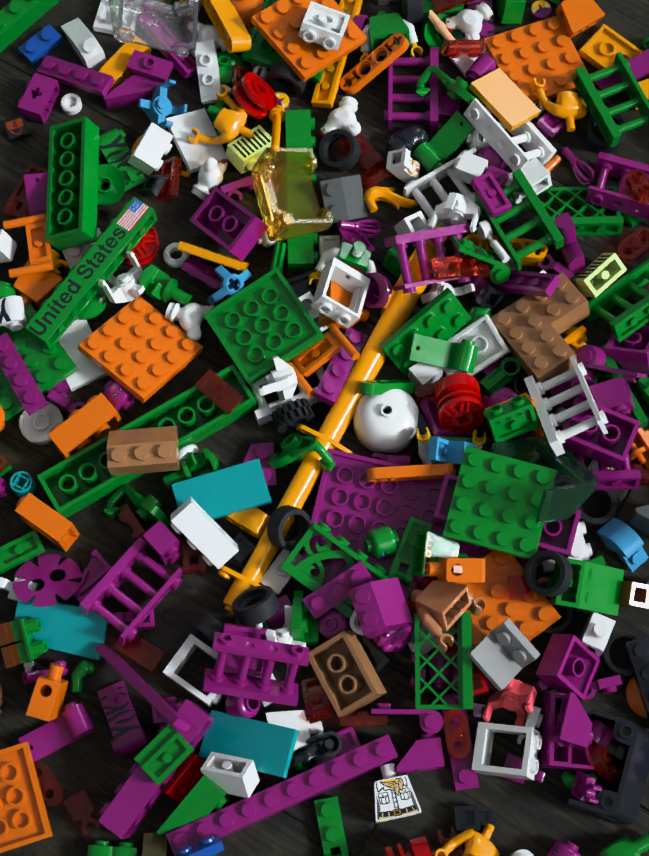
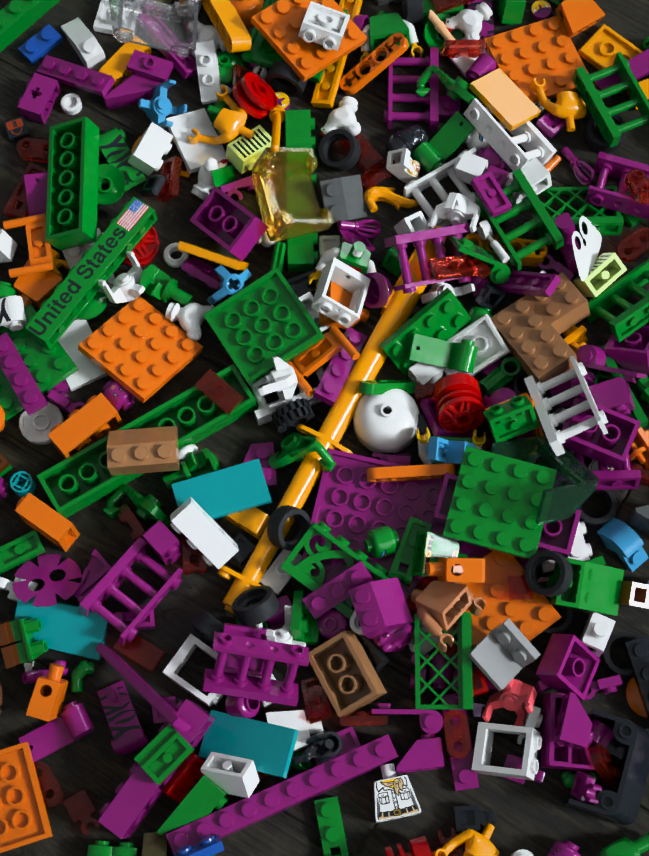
none -> clear red plate [16,137,49,163]
none -> green sticker [211,165,236,187]
none -> white piece [572,216,602,281]

